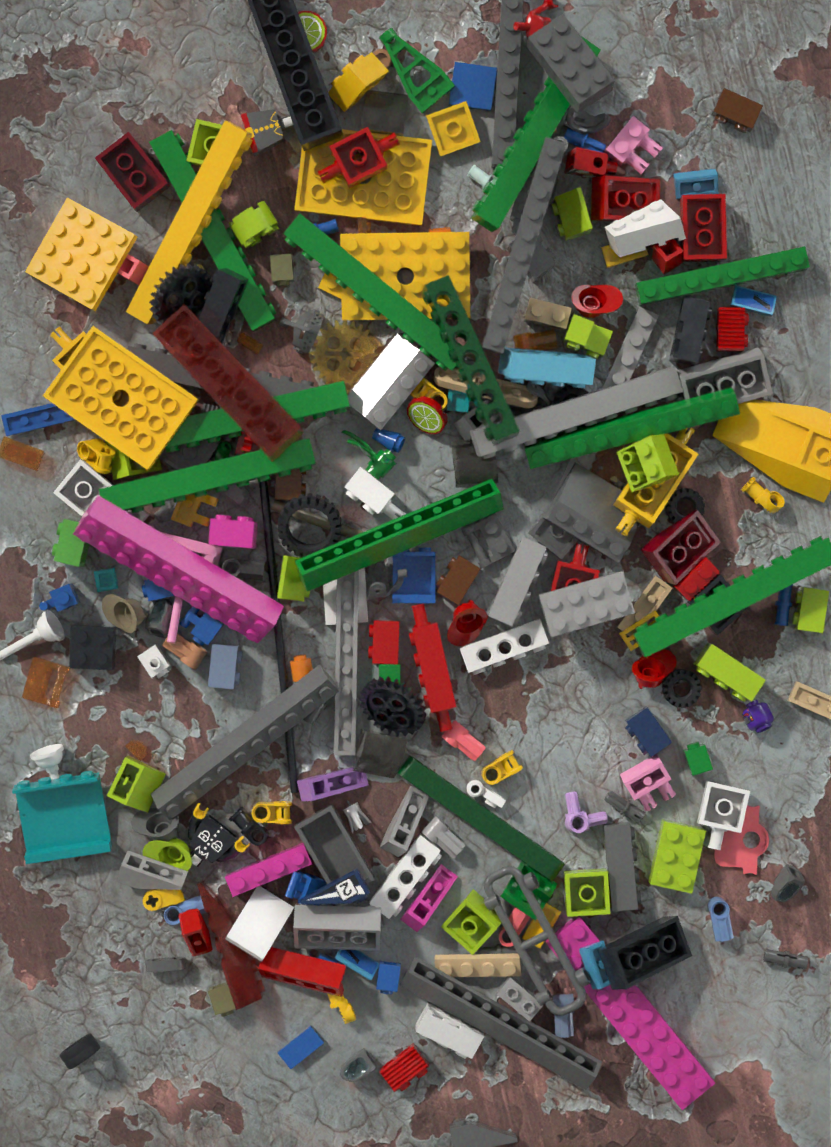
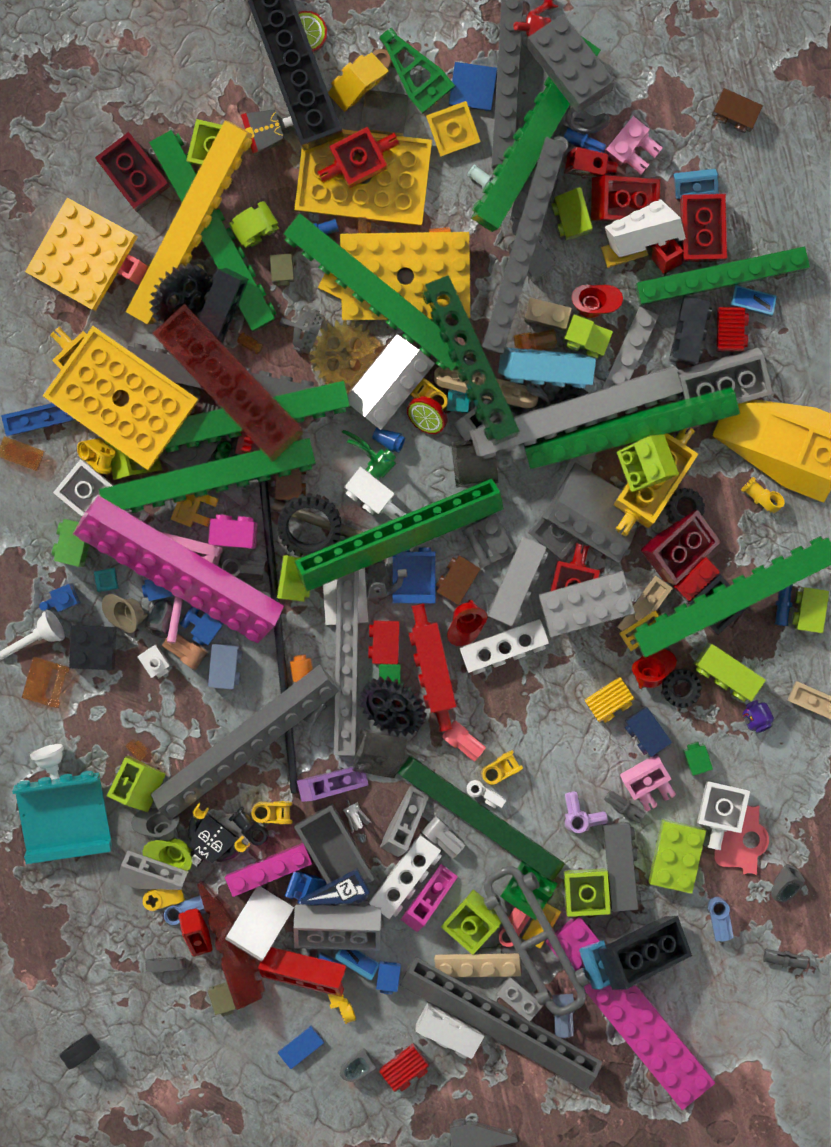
none -> yellow brick [584,677,635,723]

